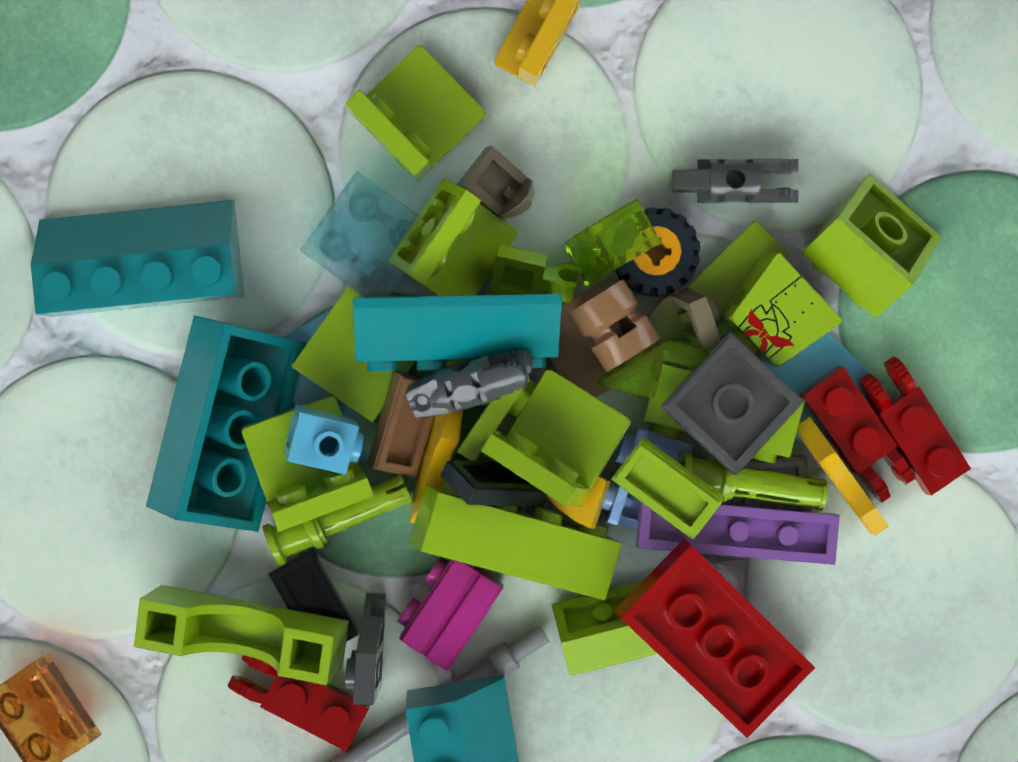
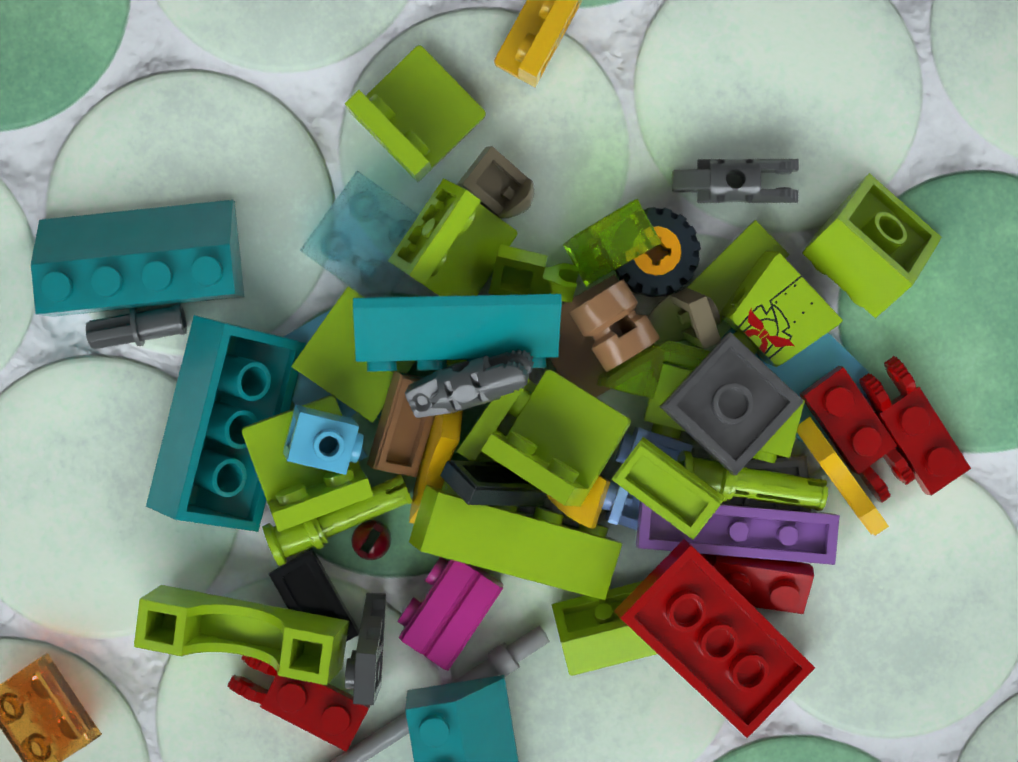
none -> dark grey axle [85,304,187,349]
none -> dark red hinge [351,520,392,560]
none -> red hinge [701,554,814,614]

